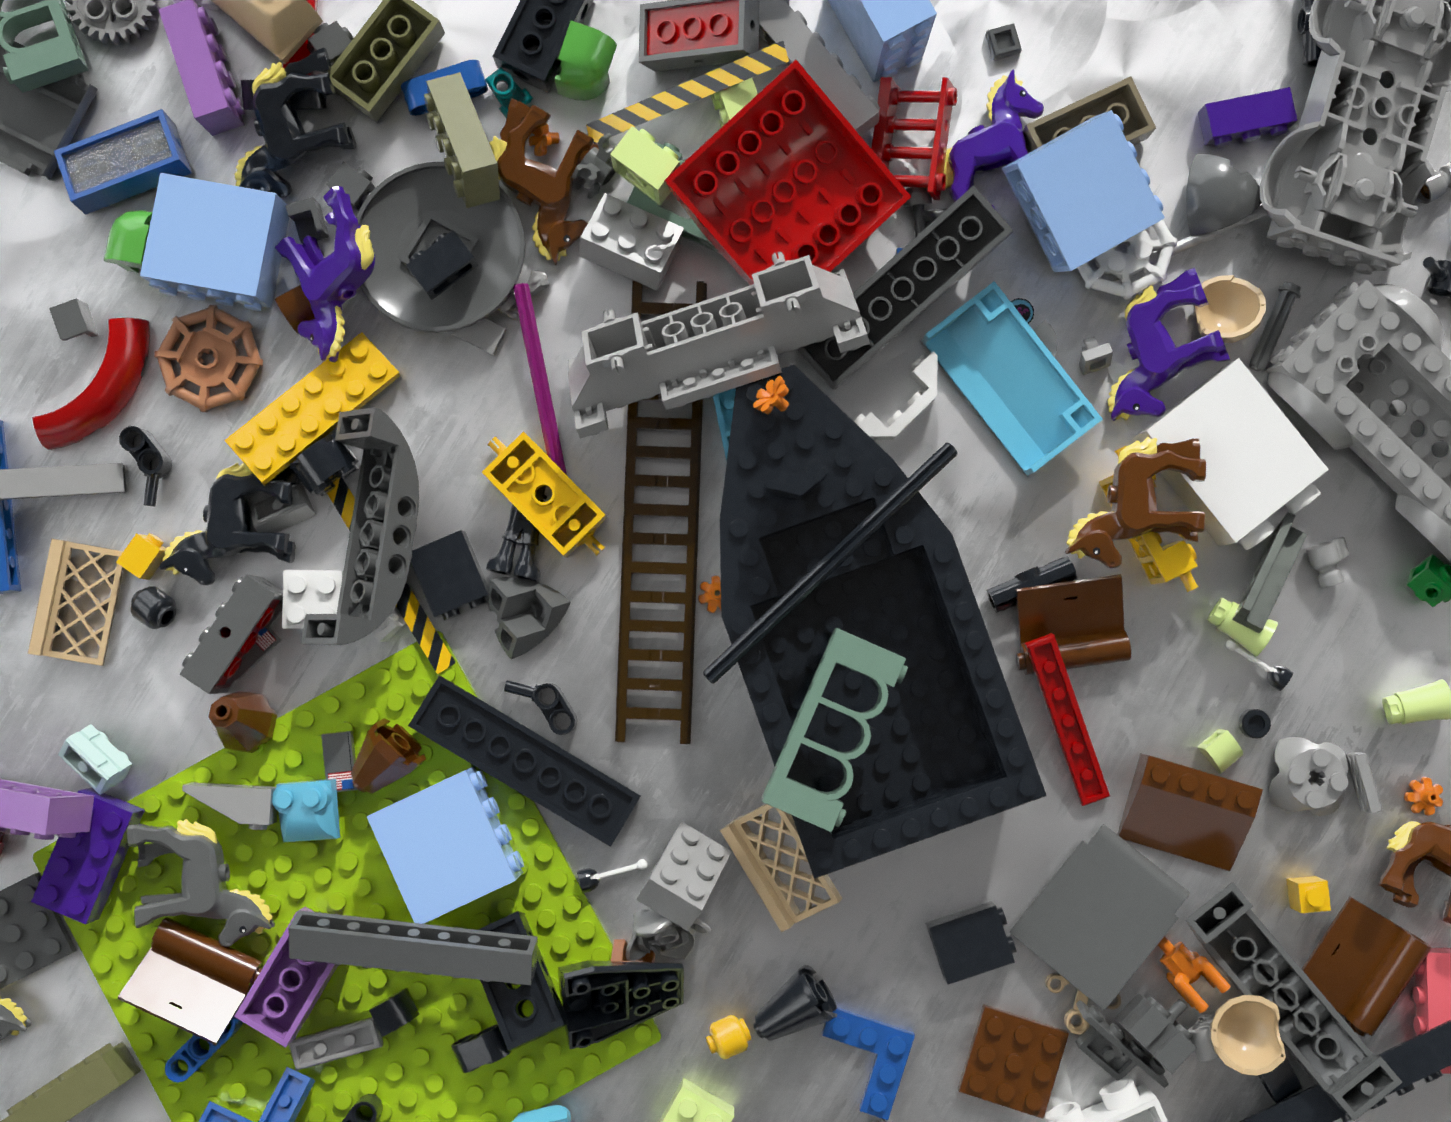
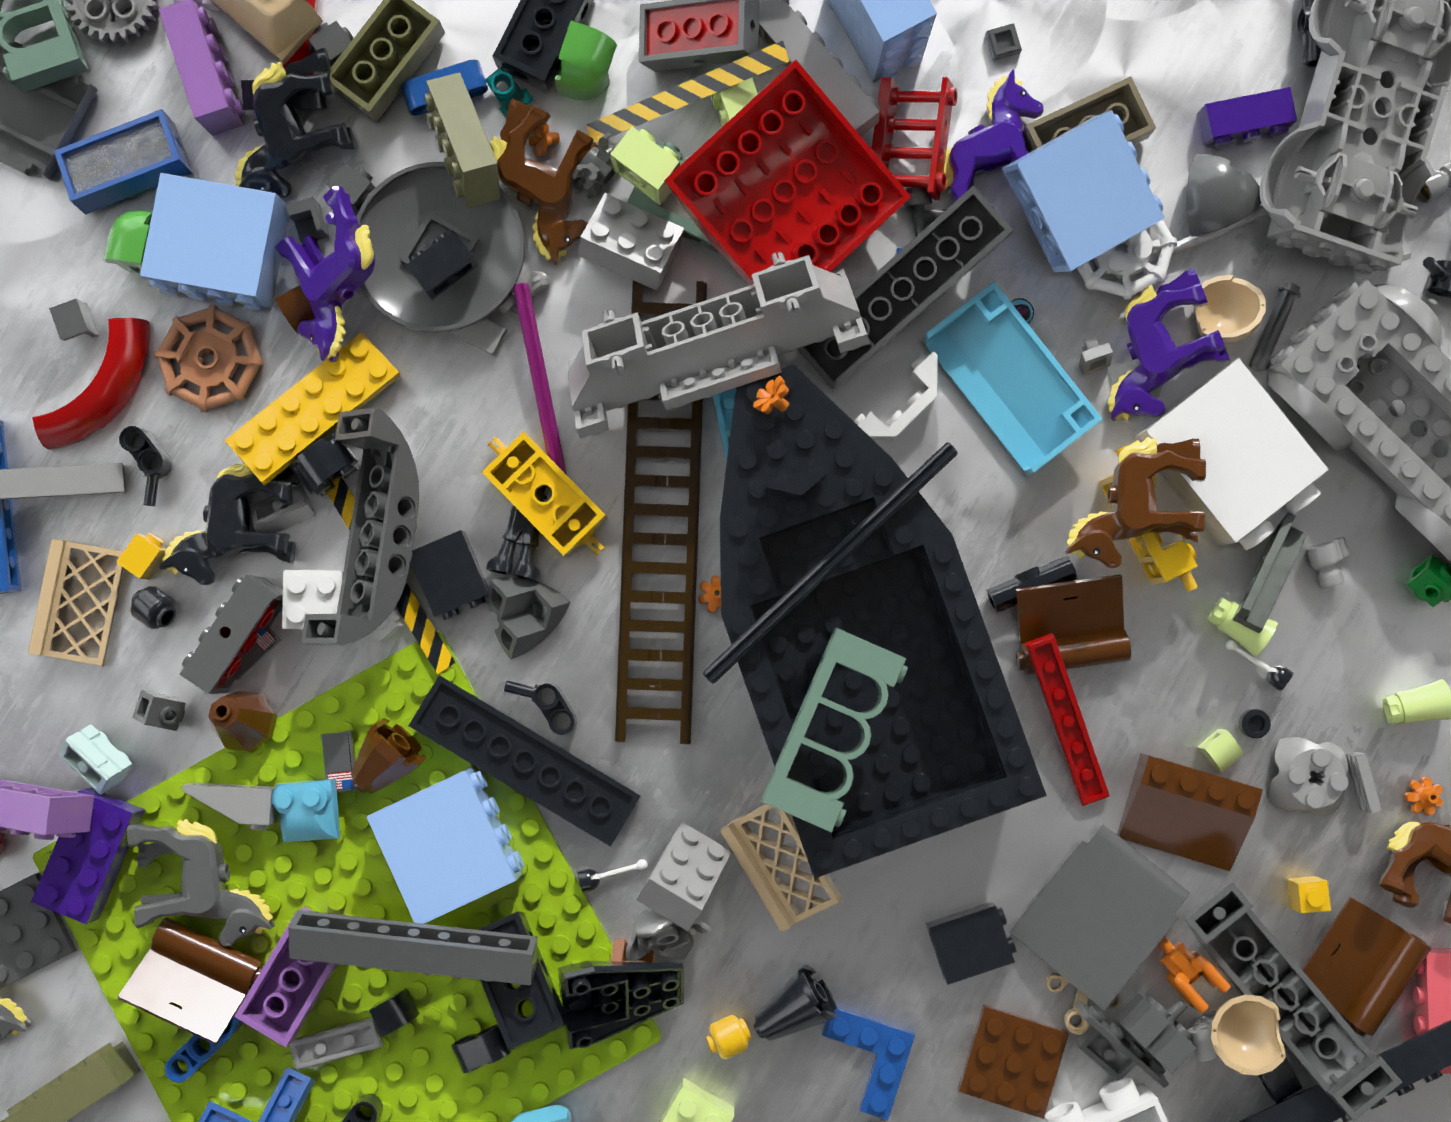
none -> dark grey brick [132,690,186,731]

